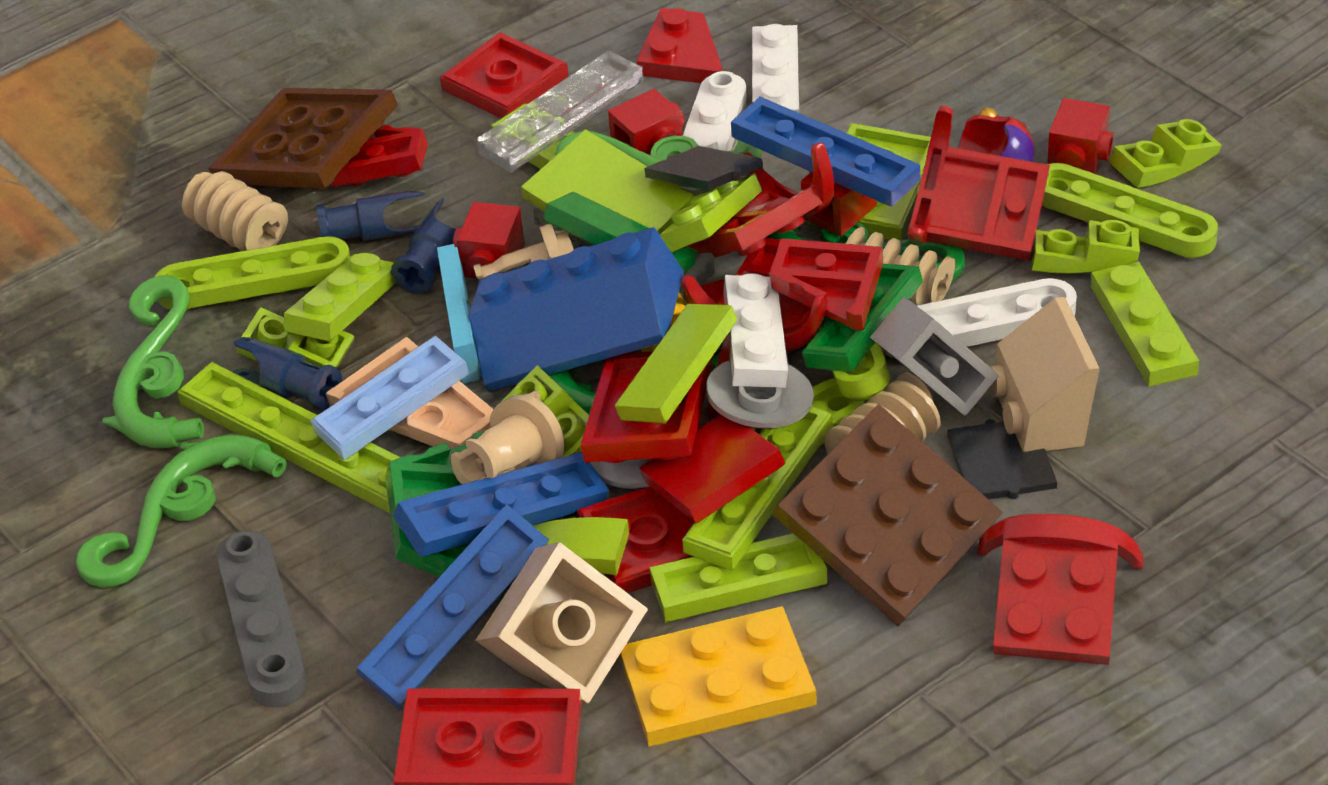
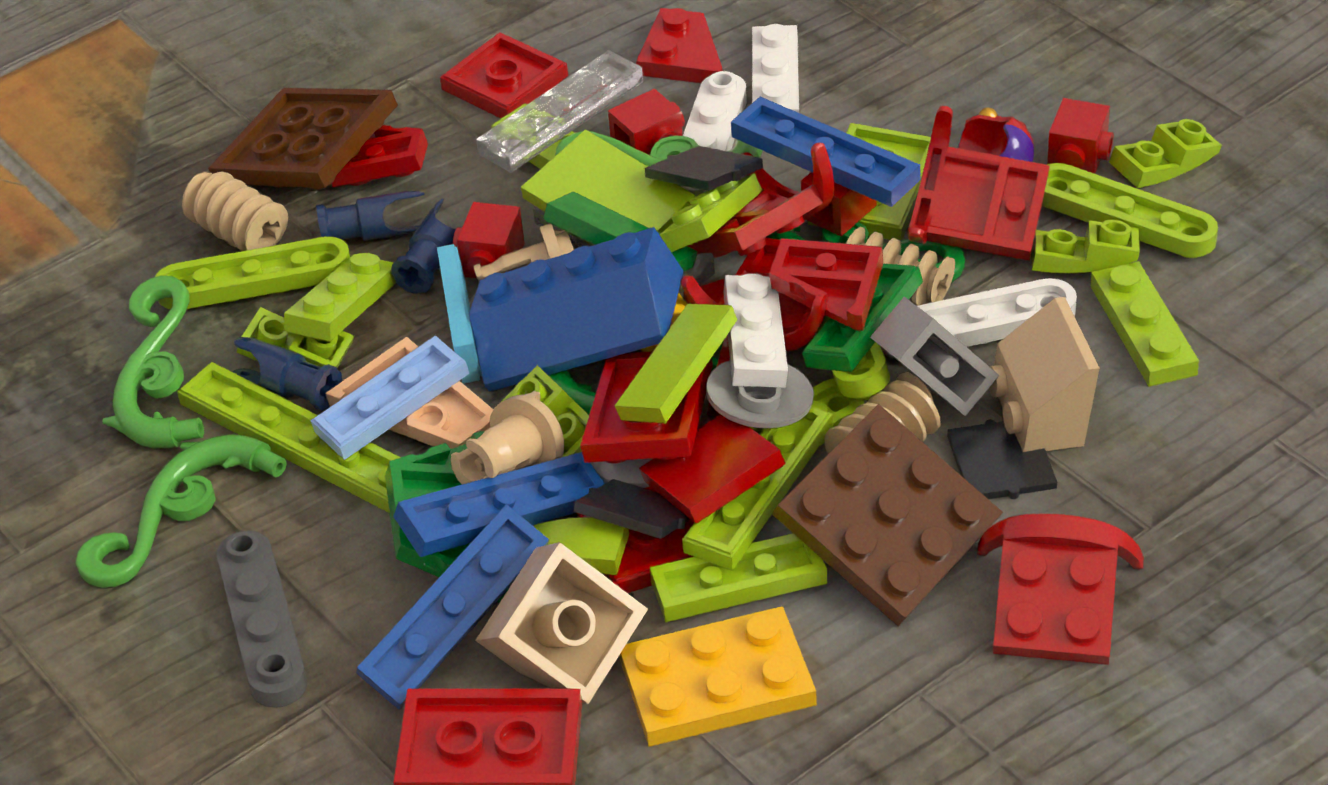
none -> black piece [573,479,691,539]

